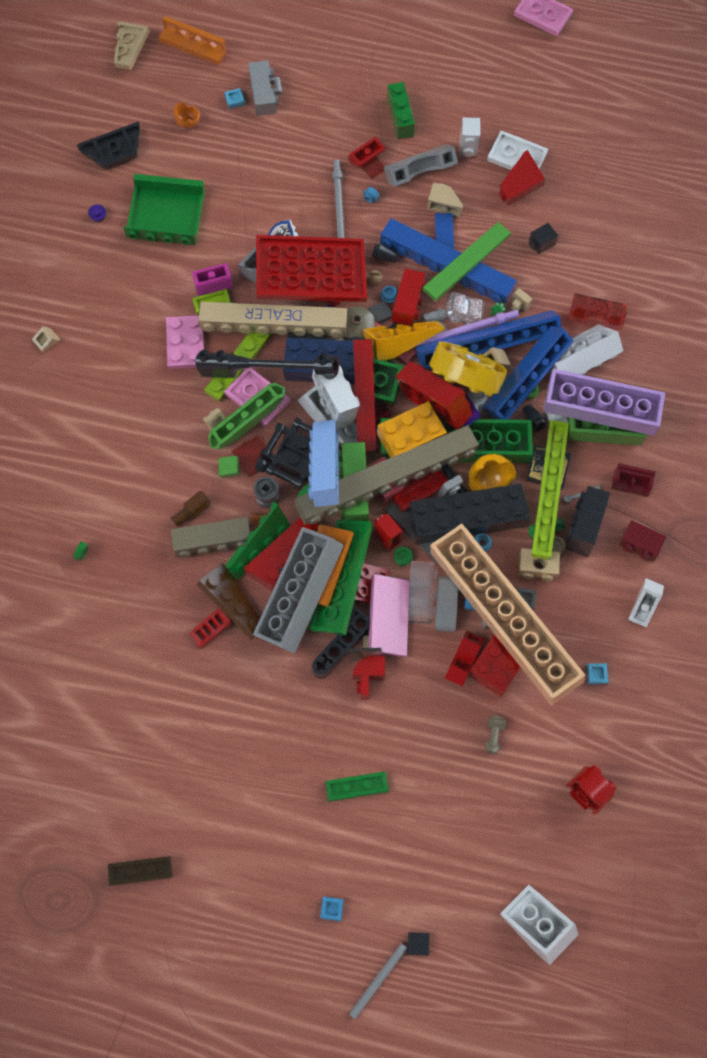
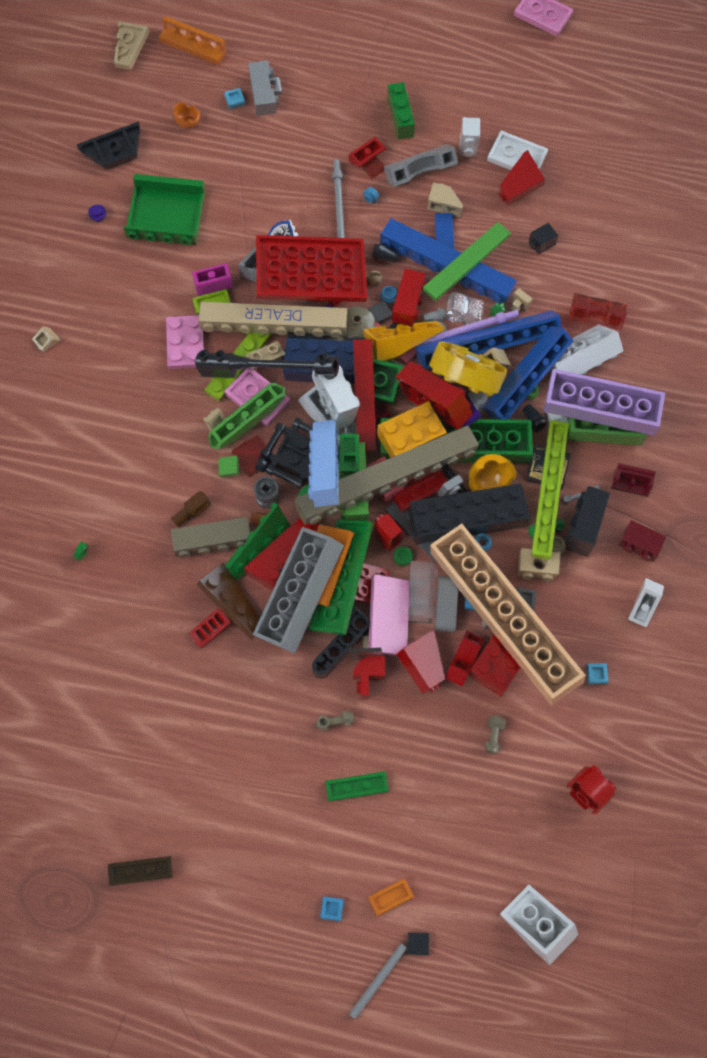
none -> tan hinge [245,341,285,370]
none -> dark tan bar [316,711,354,732]
none -> green slope [340,434,359,472]
none -> orange tile [367,878,414,917]
none -> slope [396,630,445,694]

